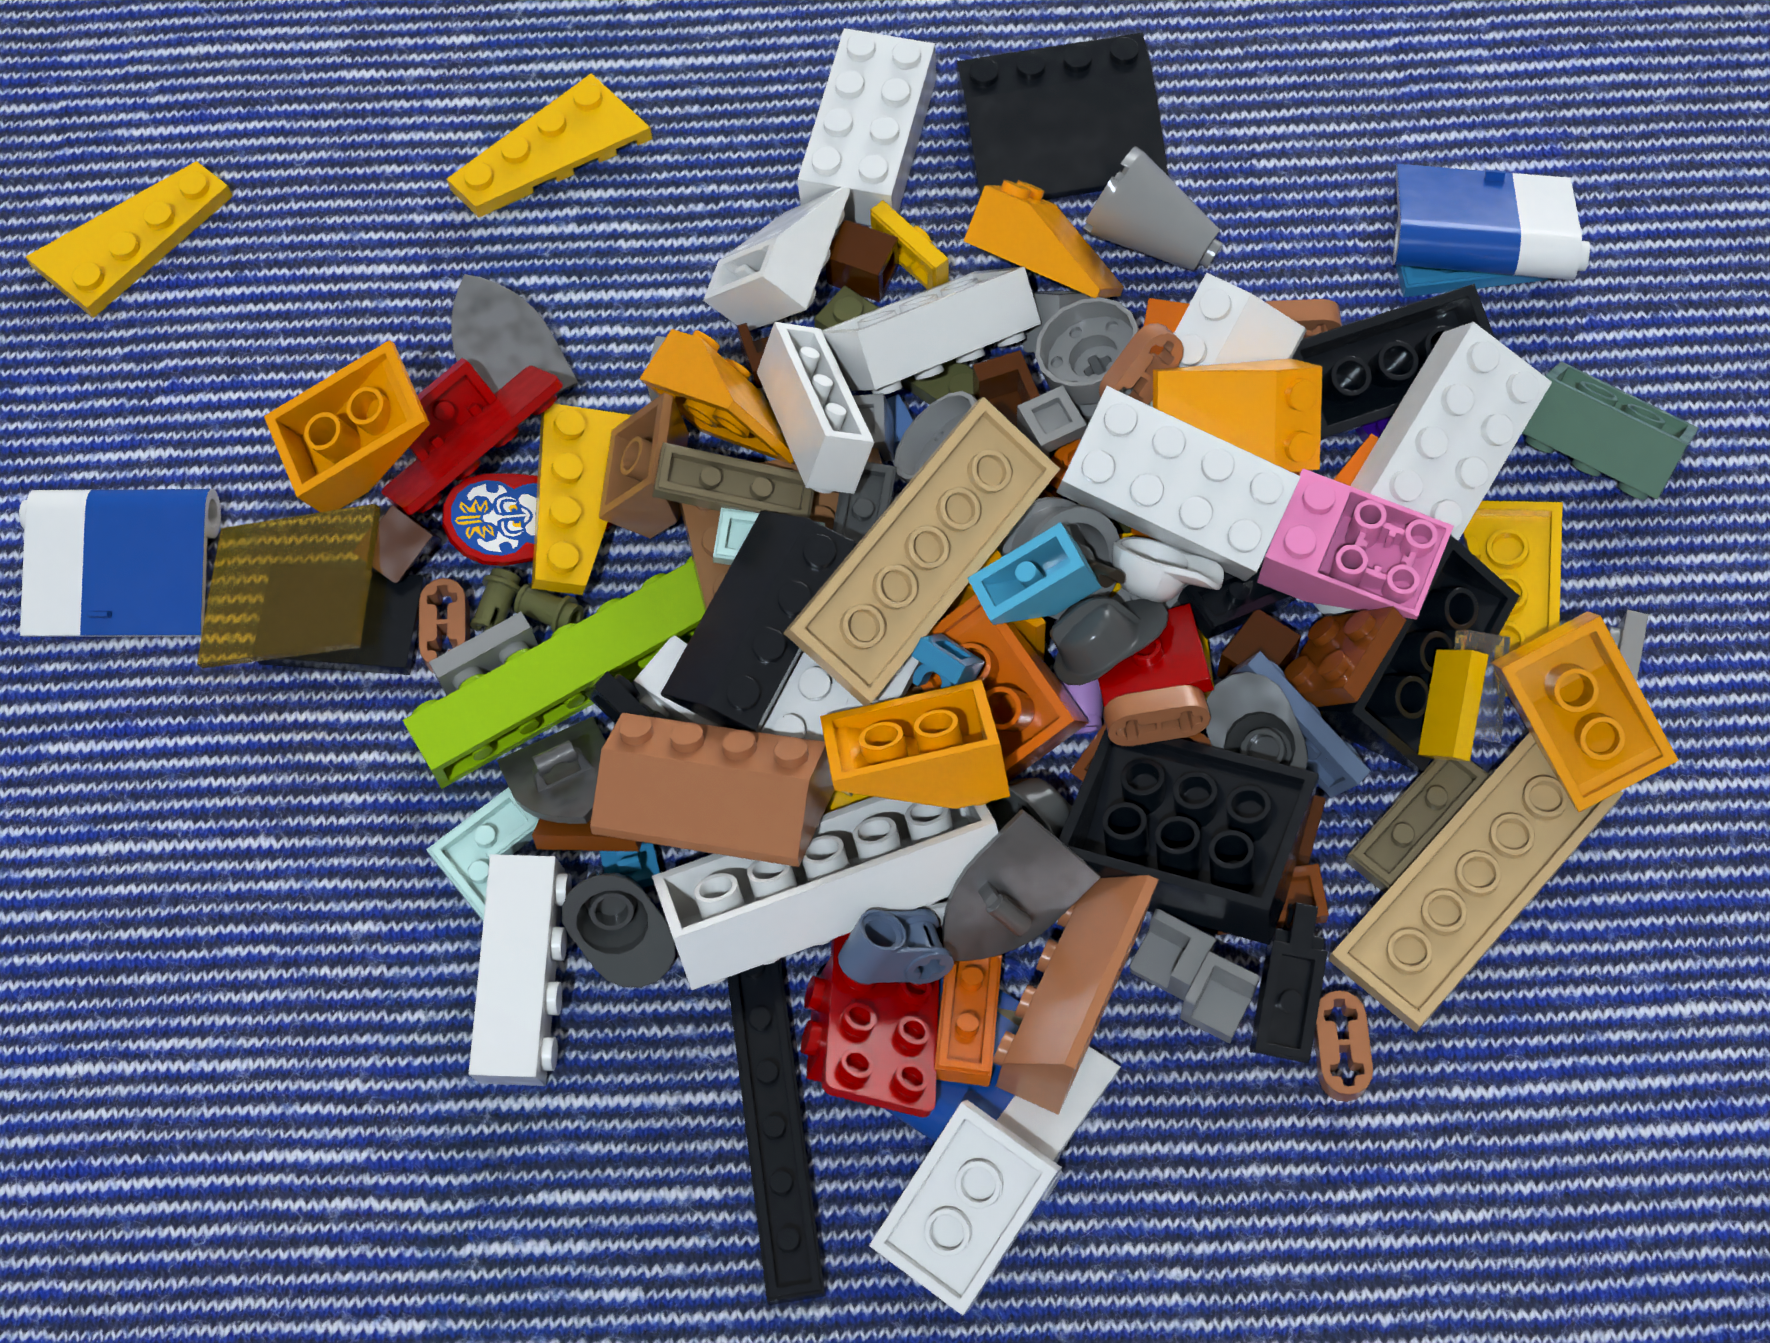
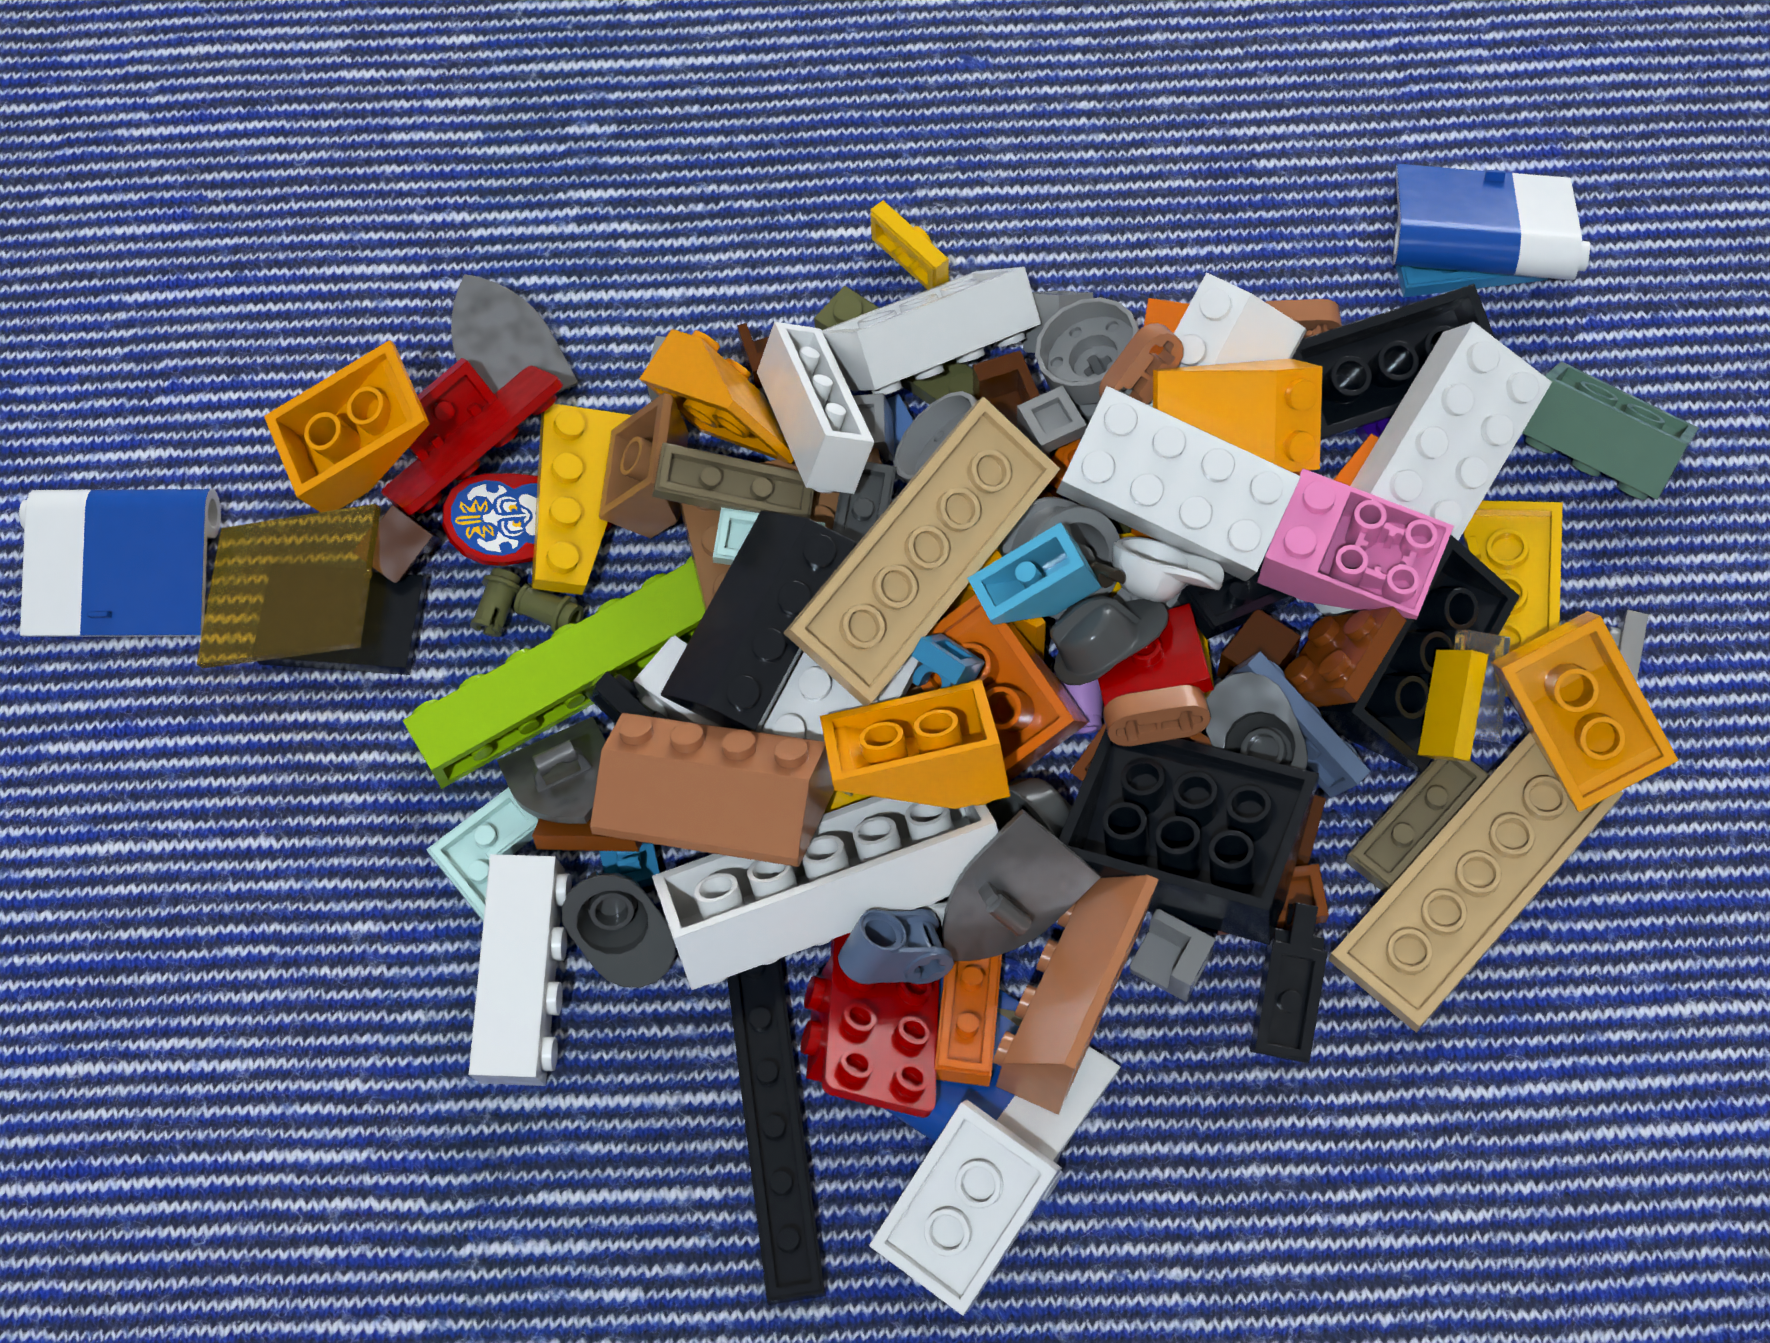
yellow wing [25,161,233,318] -> none
nougat beam [419,578,470,673] -> none
light grey plate [429,611,538,696] -> none
yellow wing [447,73,653,218] -> none
white slope [703,186,850,331] -> none
white brick [797,28,936,226] -> none
reddish brown panel [825,220,899,302] -> none
black slope [957,32,1169,200] -> none
light orange slope [964,180,1124,298] -> none
light grey cone [1083,146,1223,271] -> none
light grey panel [1180,951,1260,1044] -> none
nougat beam [1314,991,1373,1102] -> none

